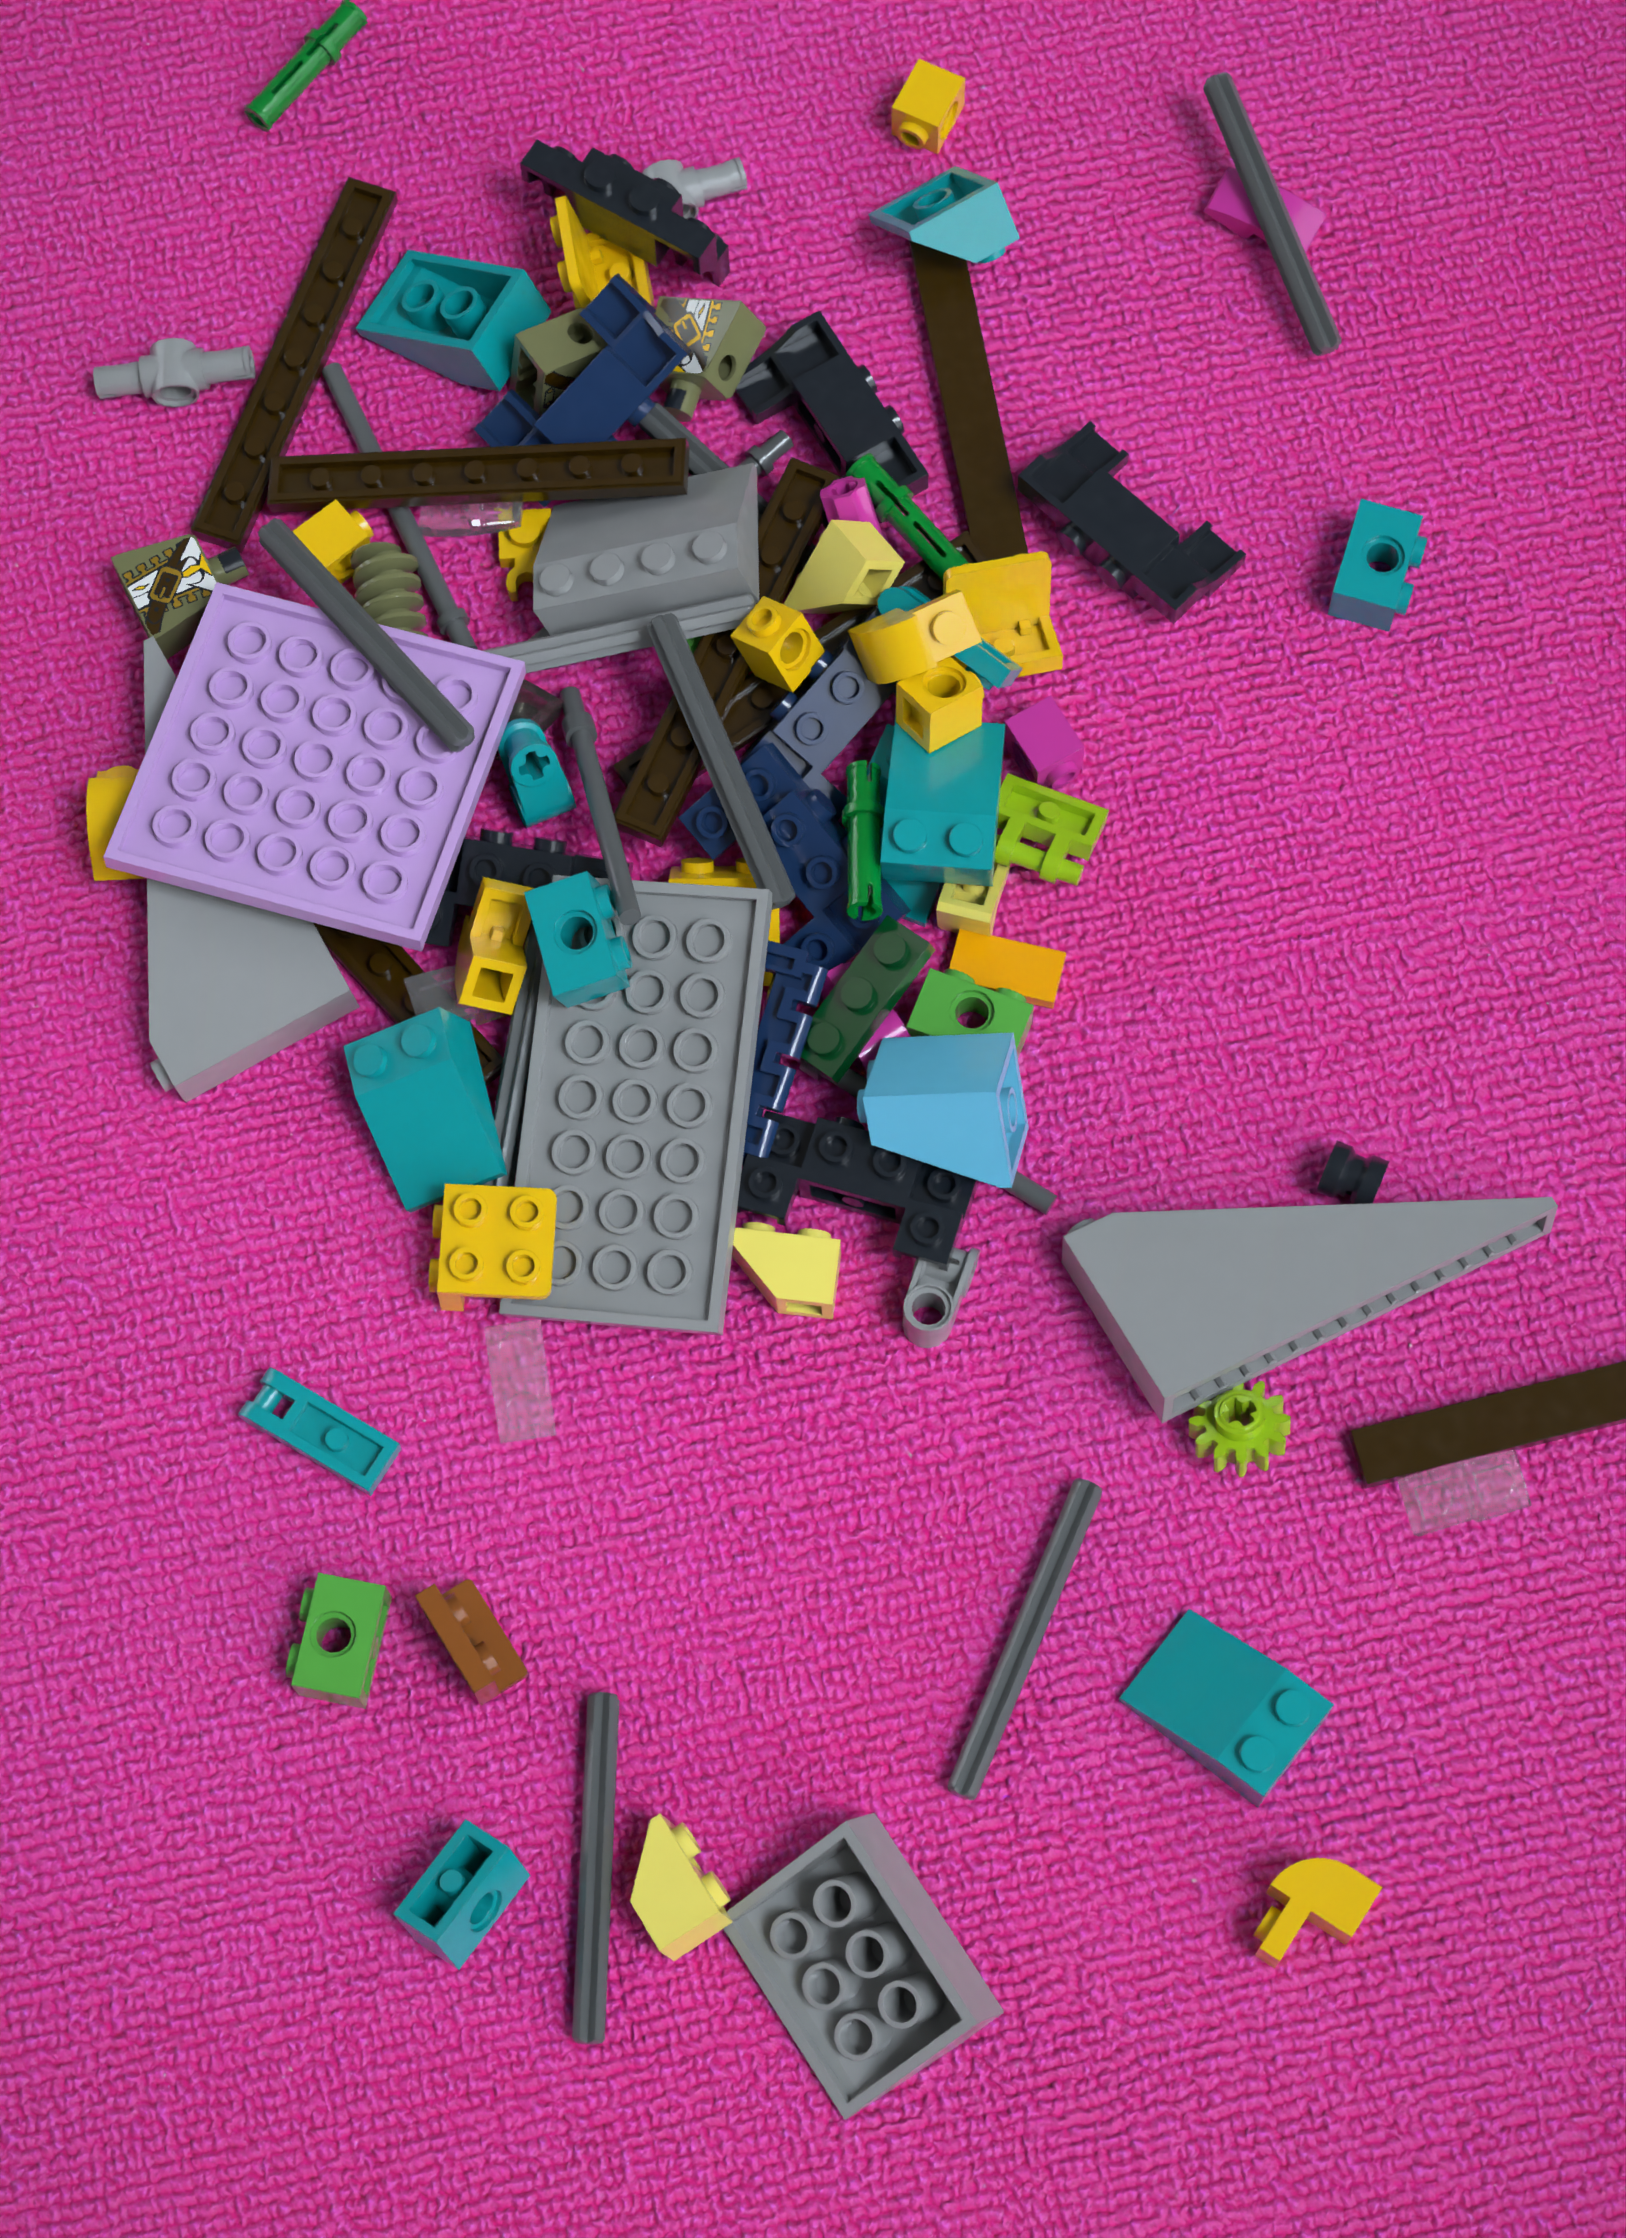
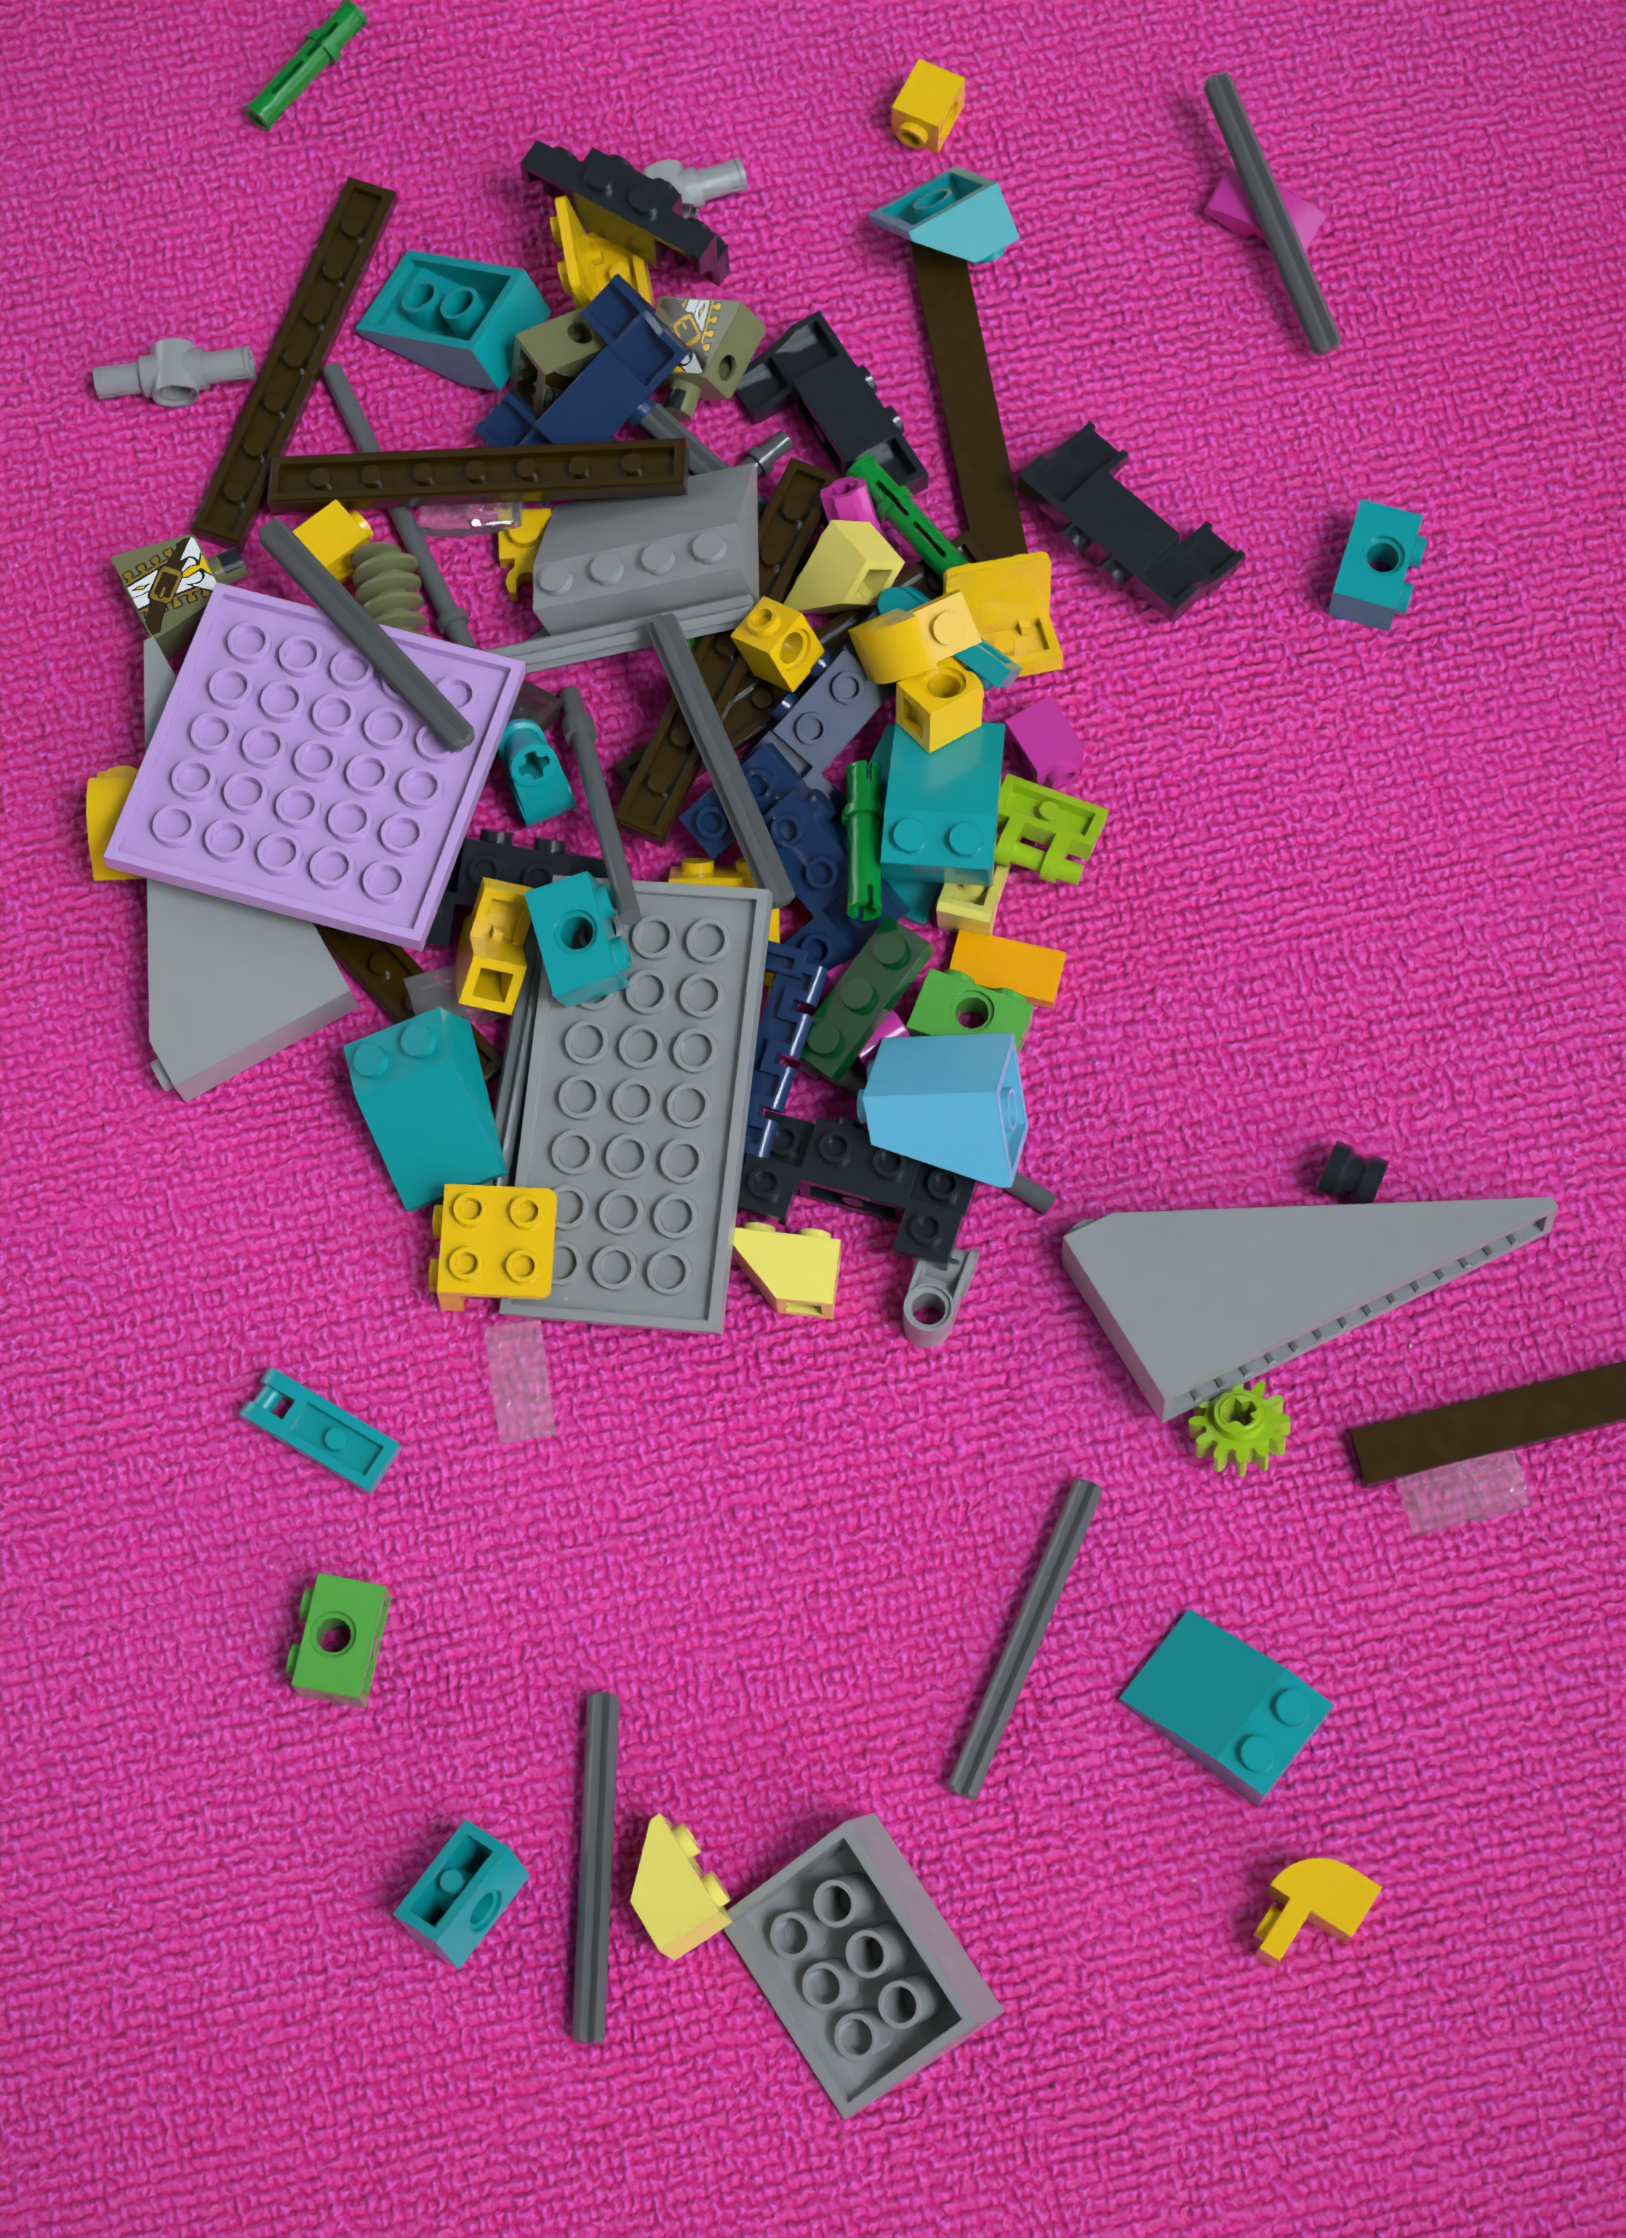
dark orange bracket [415,1579,528,1706] -> none

